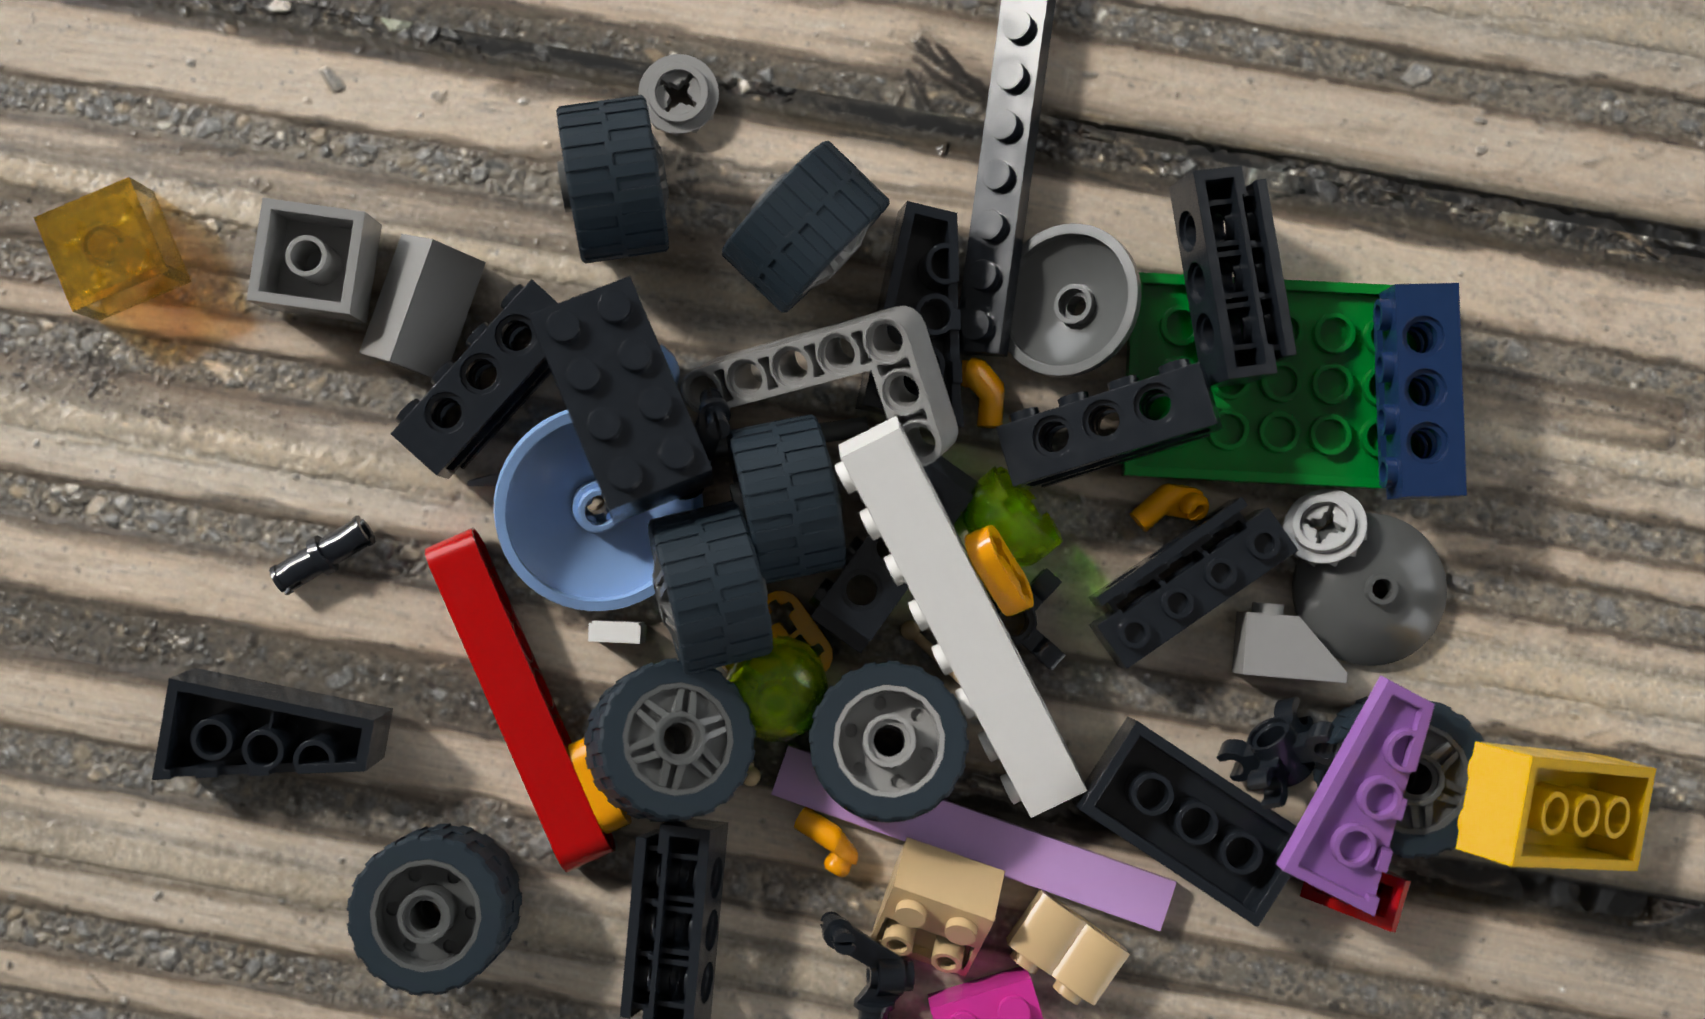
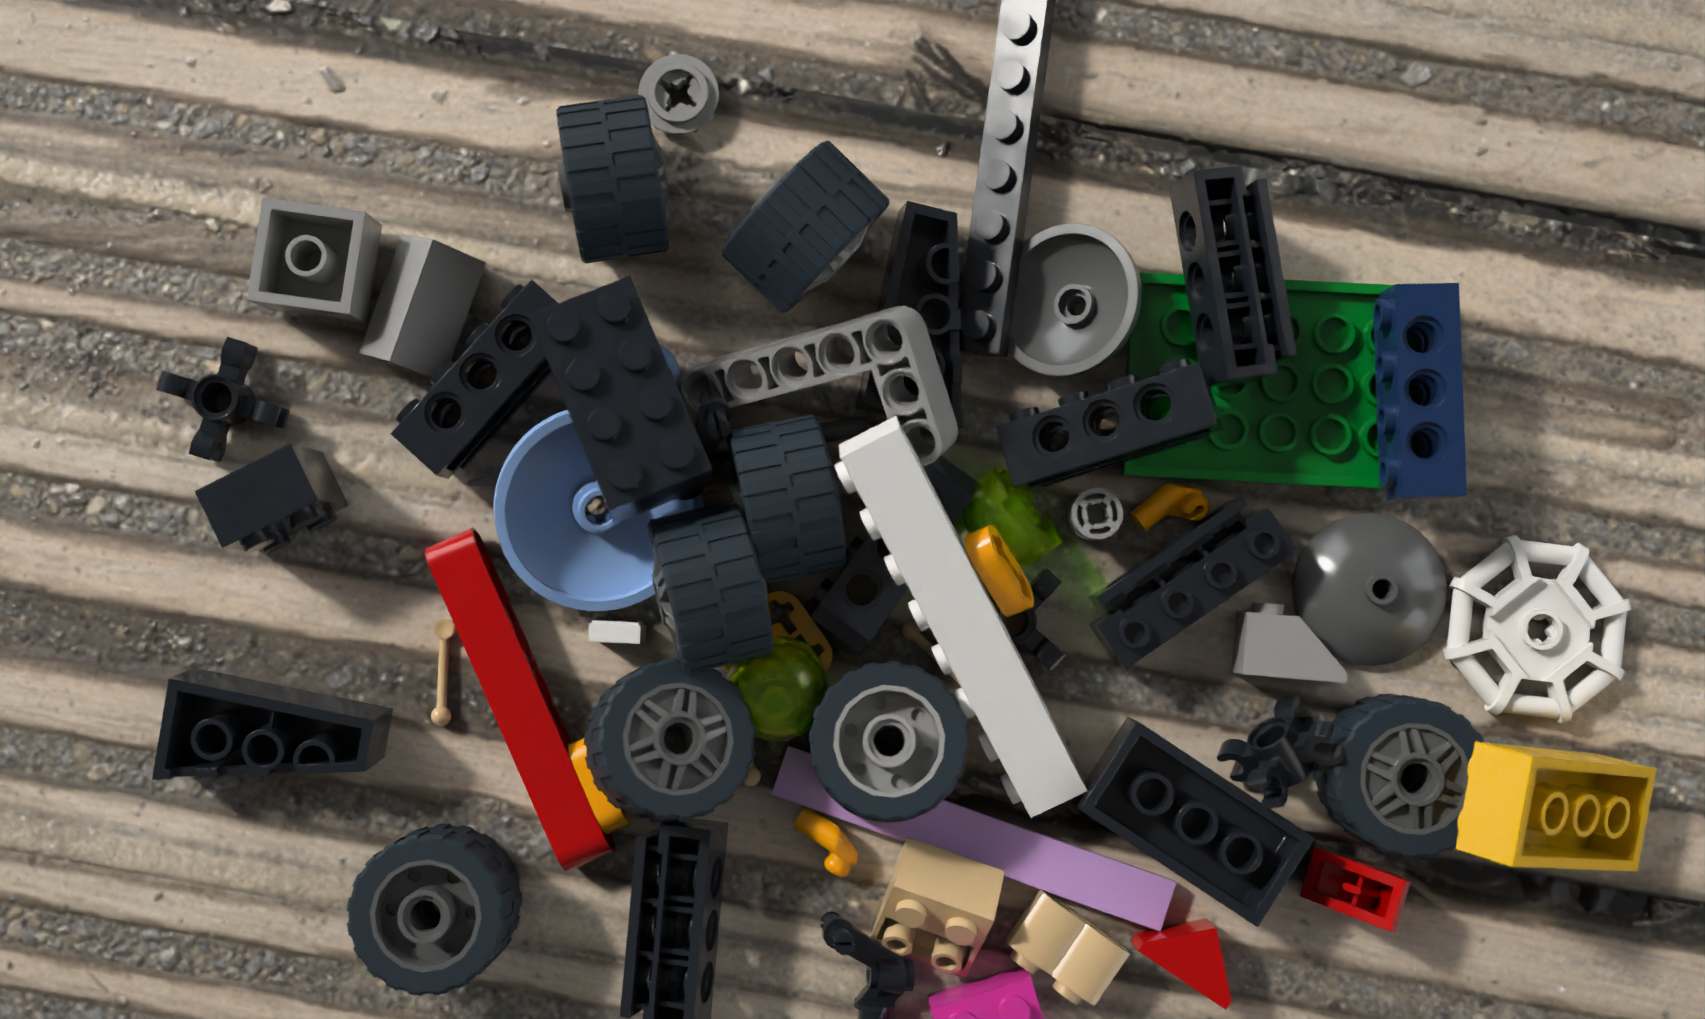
clear yellow brick [33,177,191,321] -> none
black pin [269,515,376,595] -> none
light orange arm [961,357,1005,429] -> none
medium lavender wing [1276,675,1435,917] -> none
light grey gear [1283,489,1368,567] -> none
none -> black pin [156,337,290,462]
none -> black brick [195,443,349,555]
none -> tan hinge [431,619,456,726]
none -> light grey wheel [1066,488,1123,541]
none -> red slope [1130,918,1232,1010]
none -> white plate [1442,535,1632,724]

